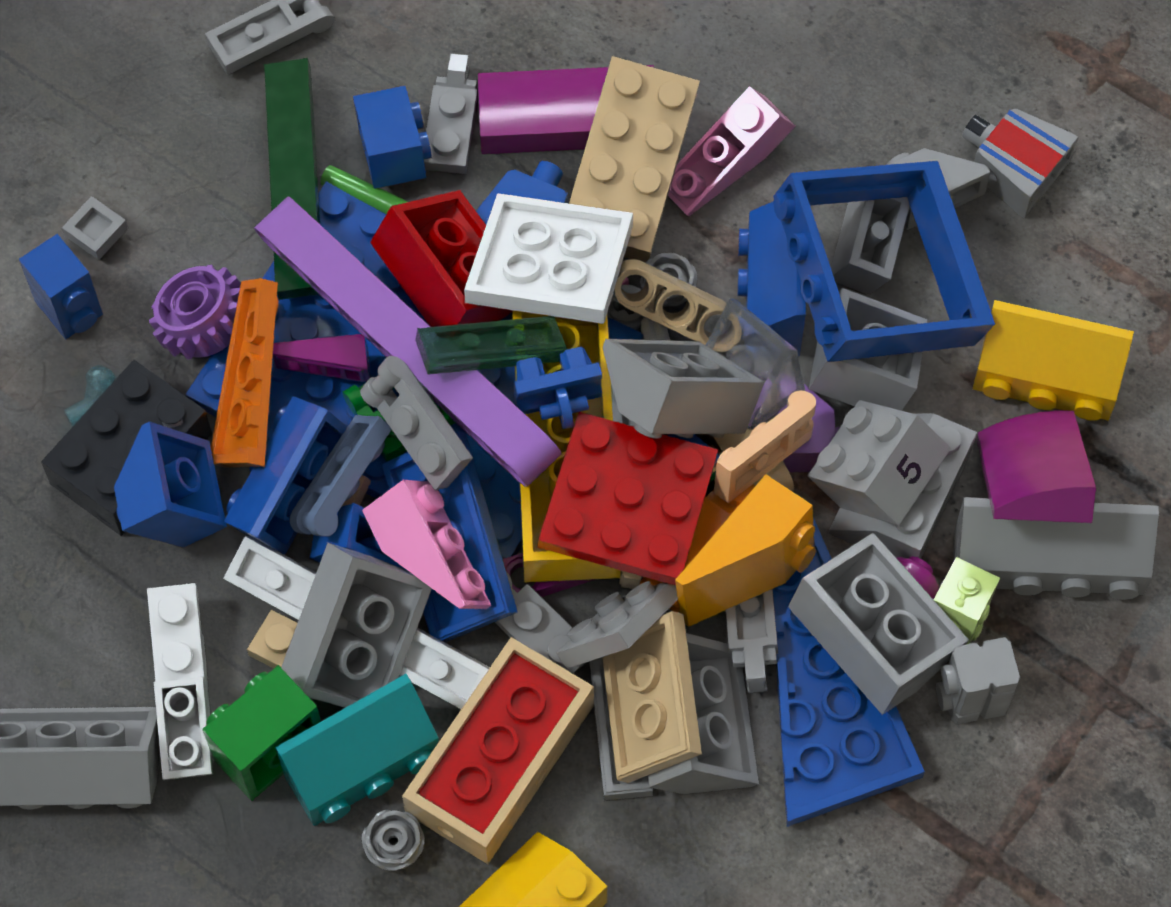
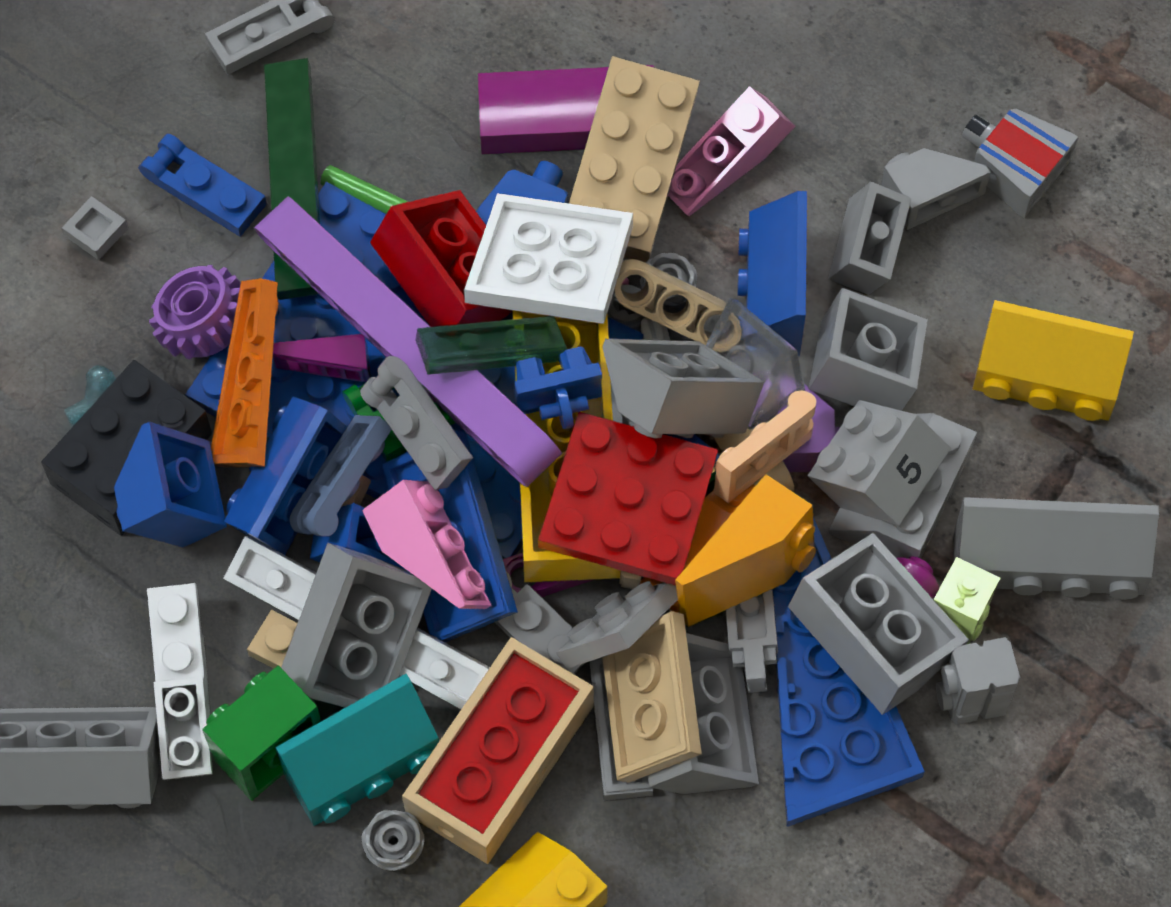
blue brick [19,234,103,340] -> none
blue brick [353,86,432,189] -> none
light grey hinge [424,54,478,174] -> none
blue window [773,161,995,362] -> none
magenta slope [977,411,1096,523] -> none
none -> blue plate [138,133,267,237]

